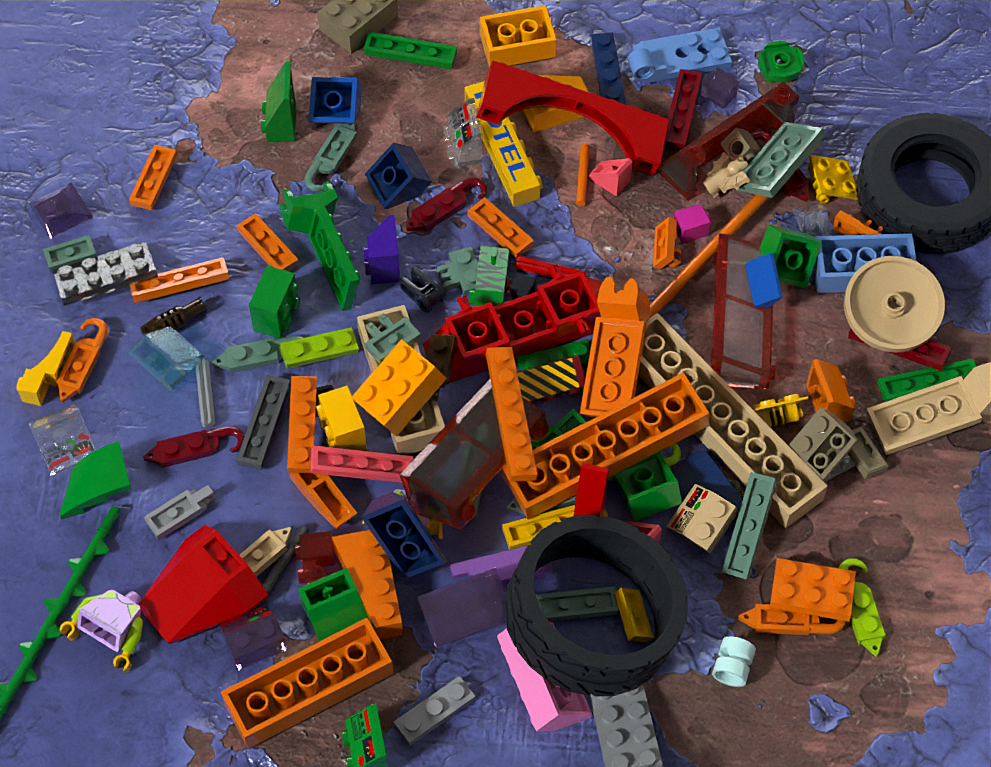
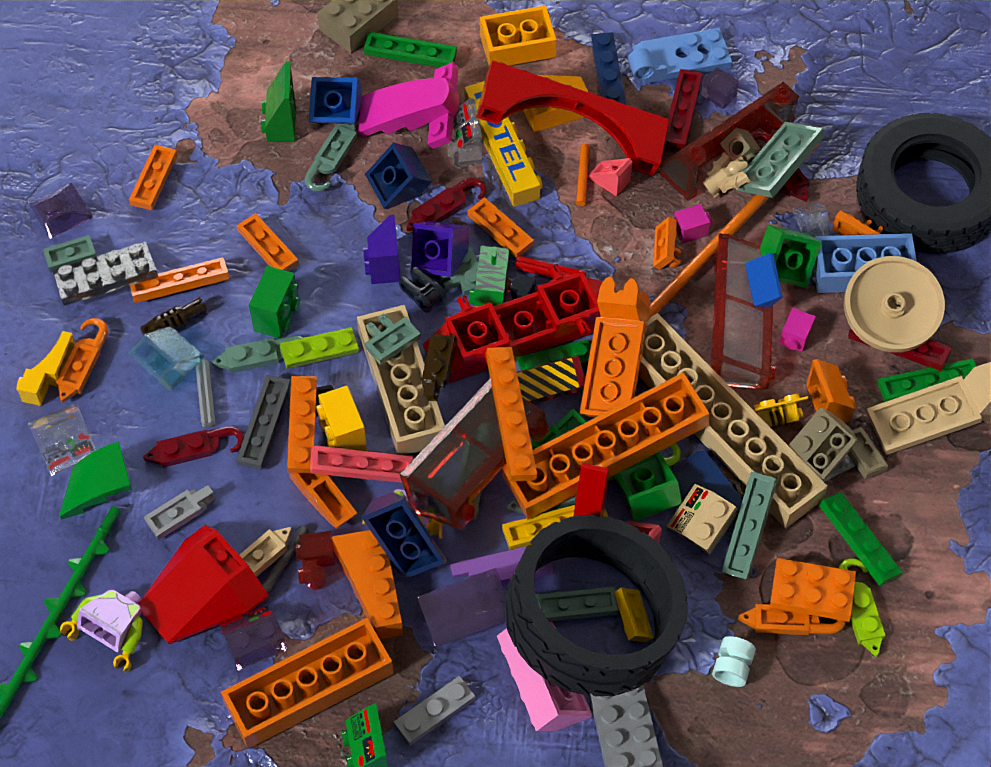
green hinge [280,182,360,311] -> none
green slope [298,568,368,642] -> none
light orange brick [351,339,447,436] -> none
green plate [758,41,804,83] -> none
yellow hinge [807,155,858,204] -> none
none -> dark pink slope [358,62,459,149]
none -> dark purple slope [411,221,470,277]
none -> dark pink brick [779,308,816,352]
none -> green plate [819,492,903,586]

